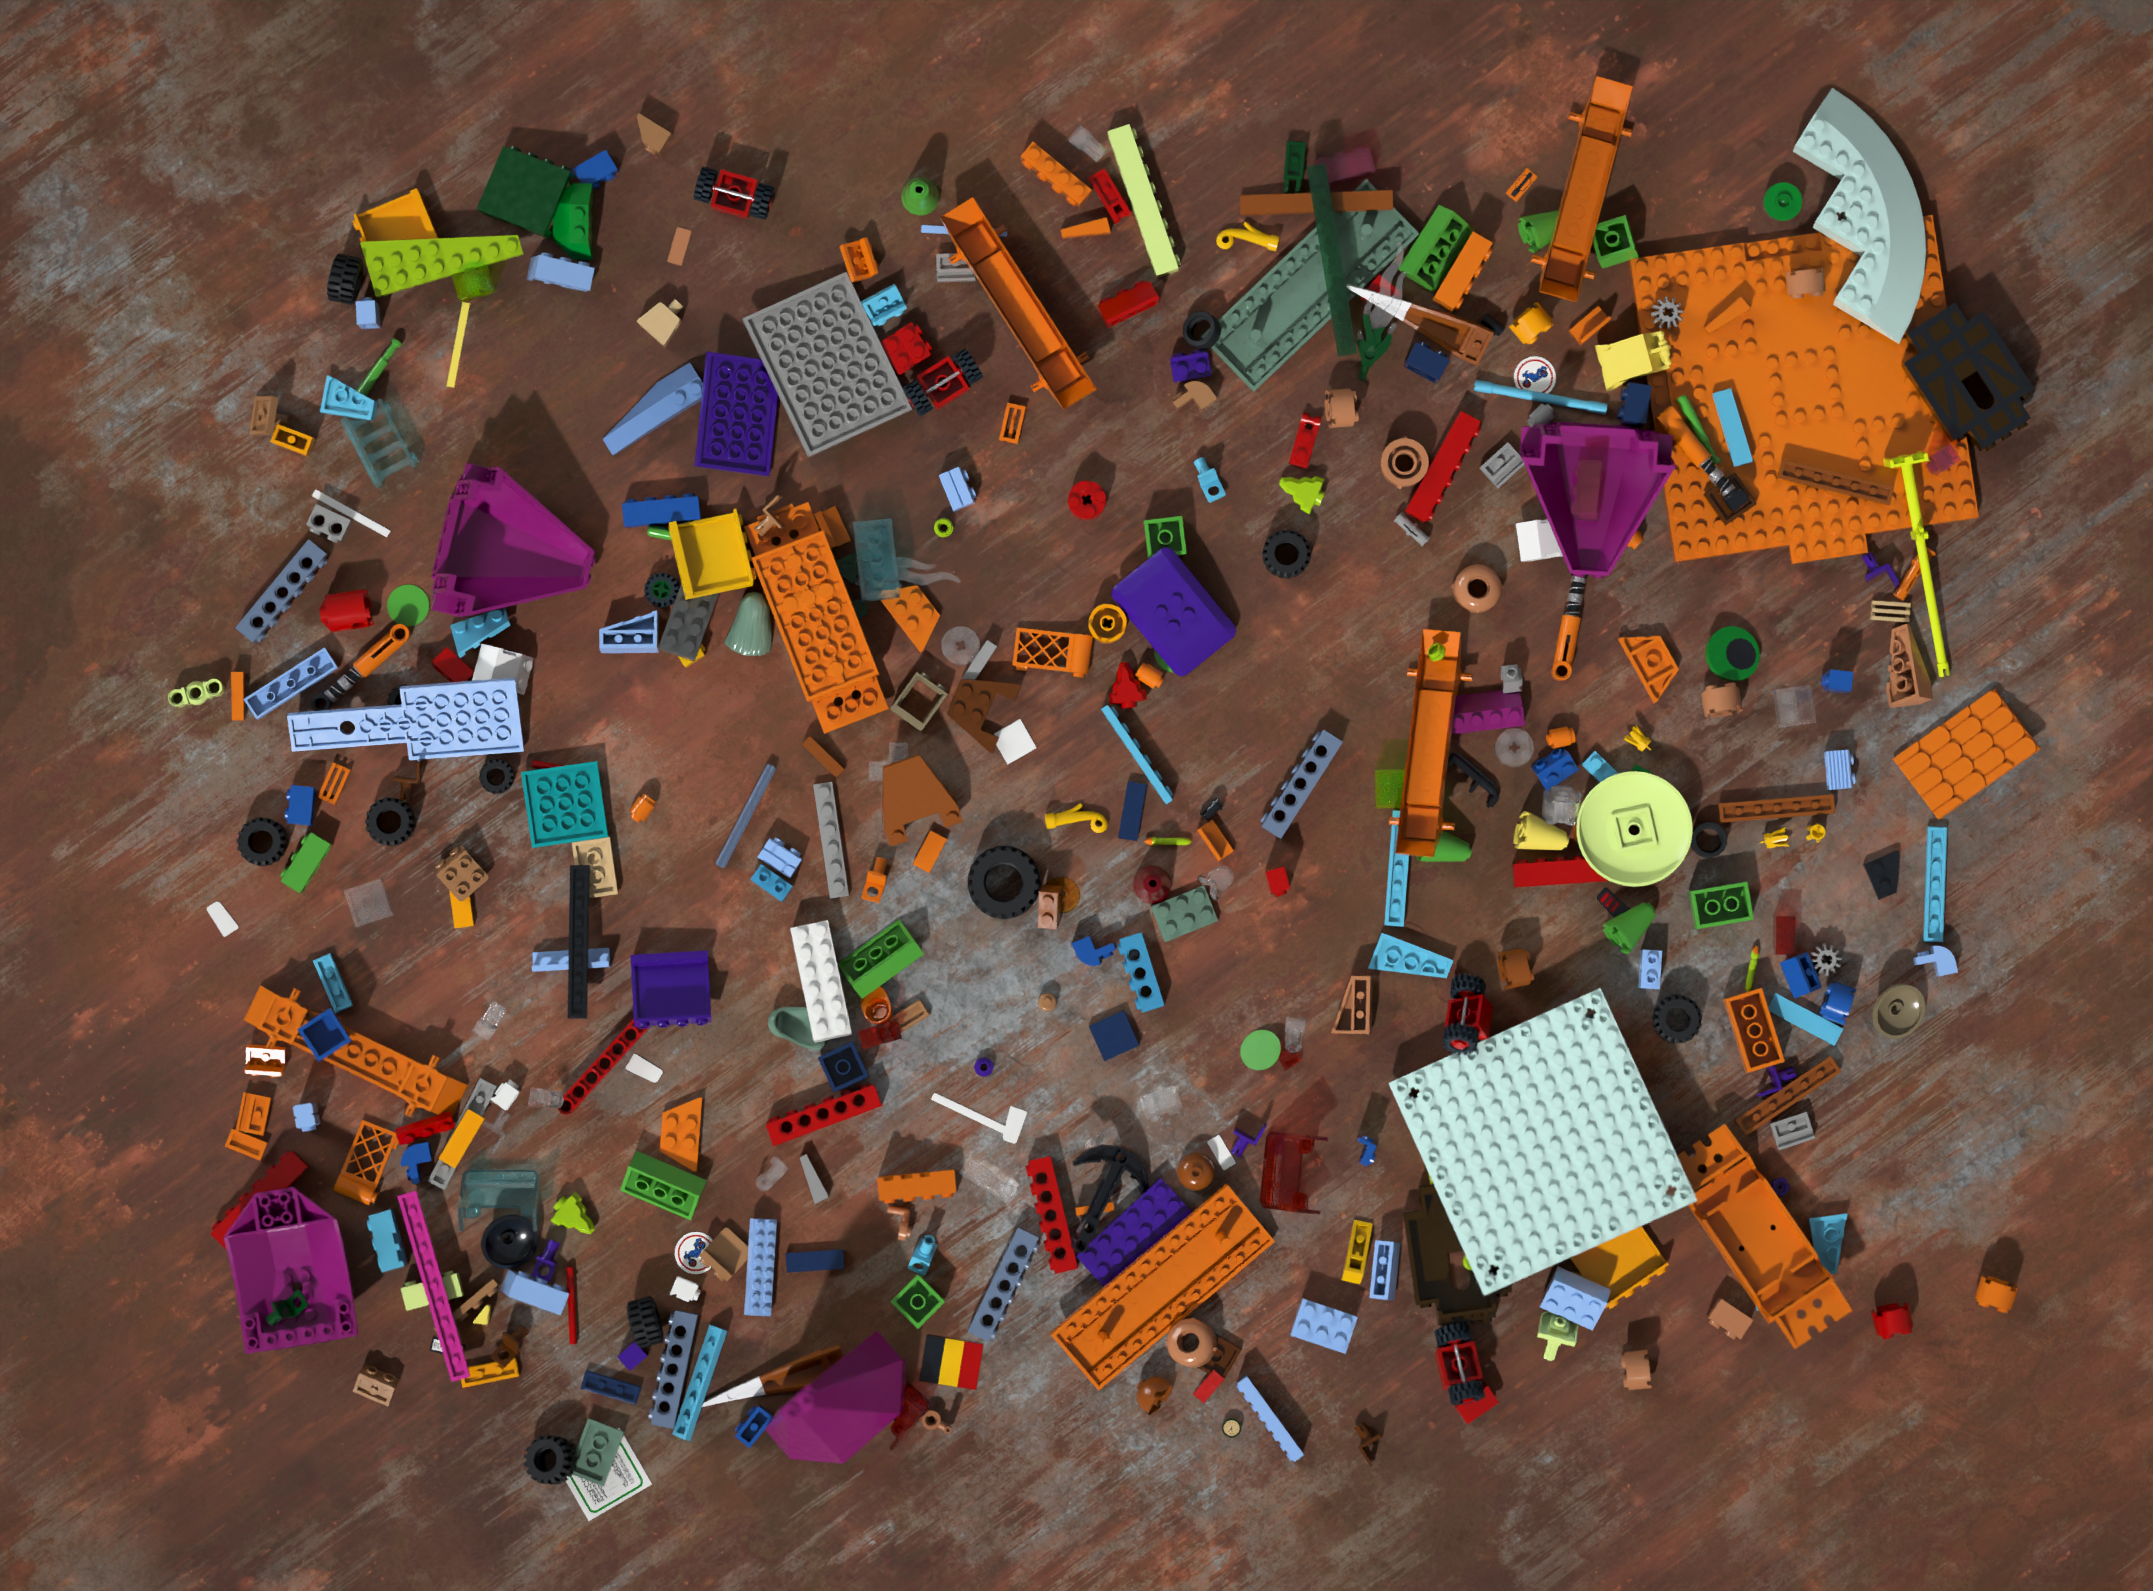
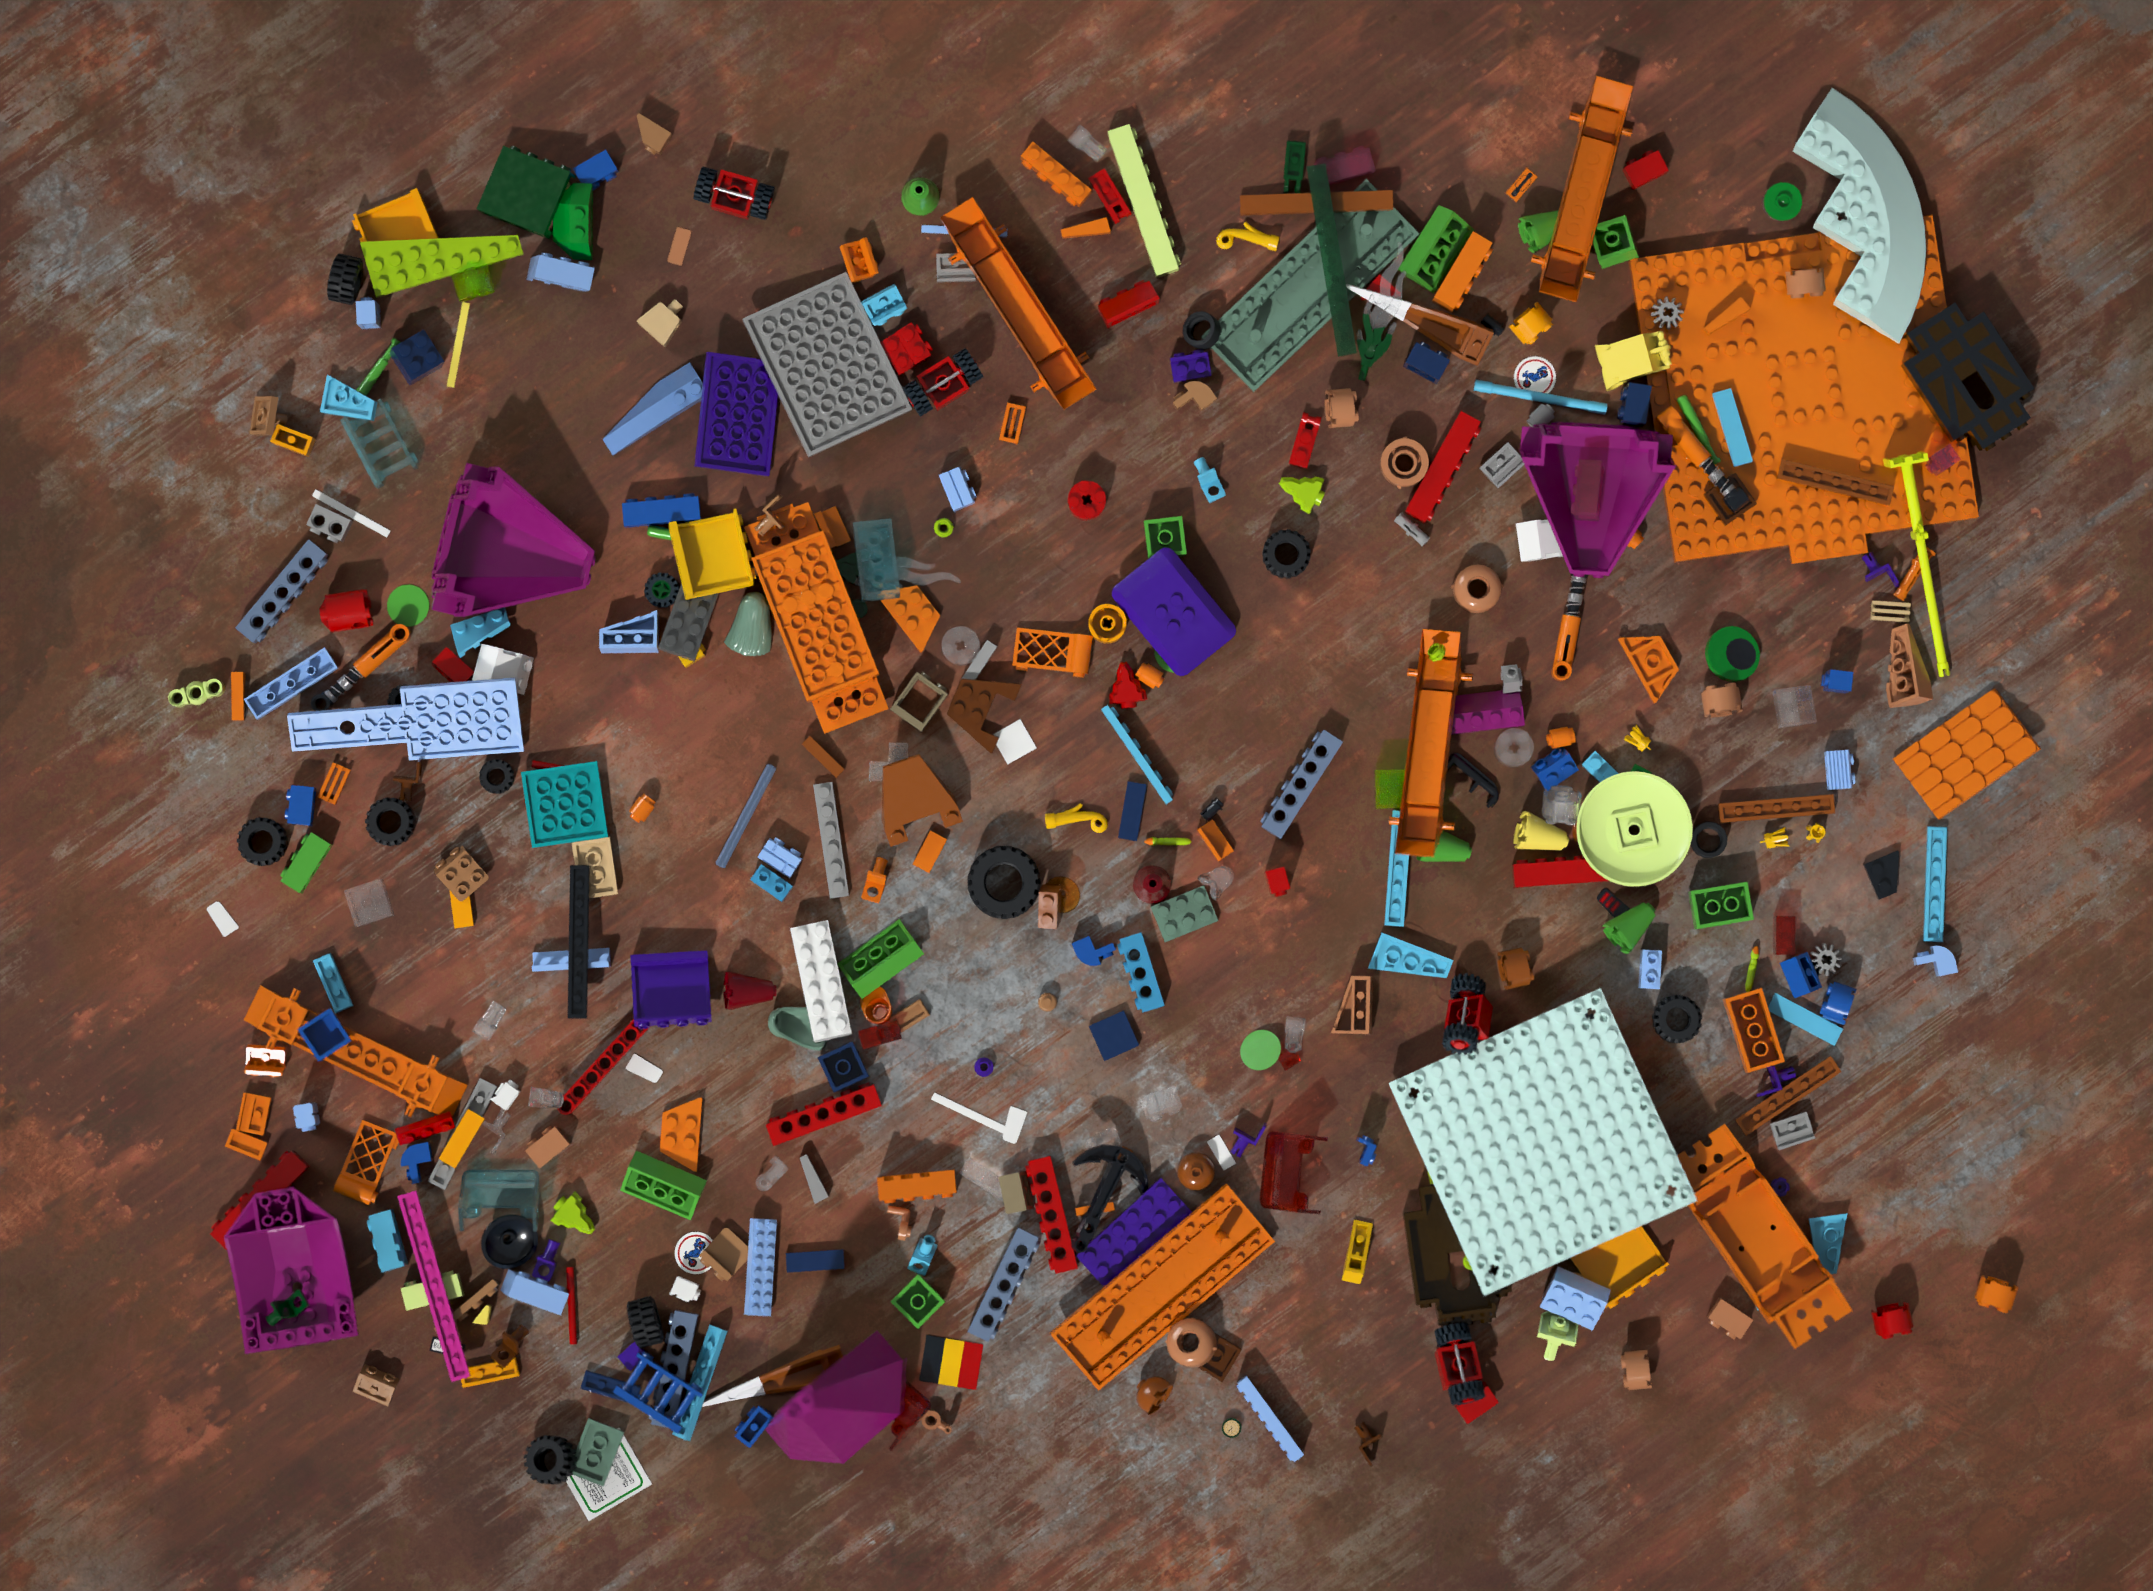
red sticker [1193,1370,1224,1403] -> none
light blue brick [1290,1298,1358,1354] -> none
light blue brick [1369,1240,1401,1301] -> none
orange panel [1569,306,1612,345] -> none
dark tan dish [1872,984,1925,1039] -> none
none -> dark blue brick [389,330,445,386]
none -> nougat brick [525,1126,571,1169]
none -> blue fence [613,1351,704,1434]
none -> dark red cone [723,972,777,1010]
none -> dark tan panel [999,1171,1034,1214]
none -> red brick [1623,150,1669,190]

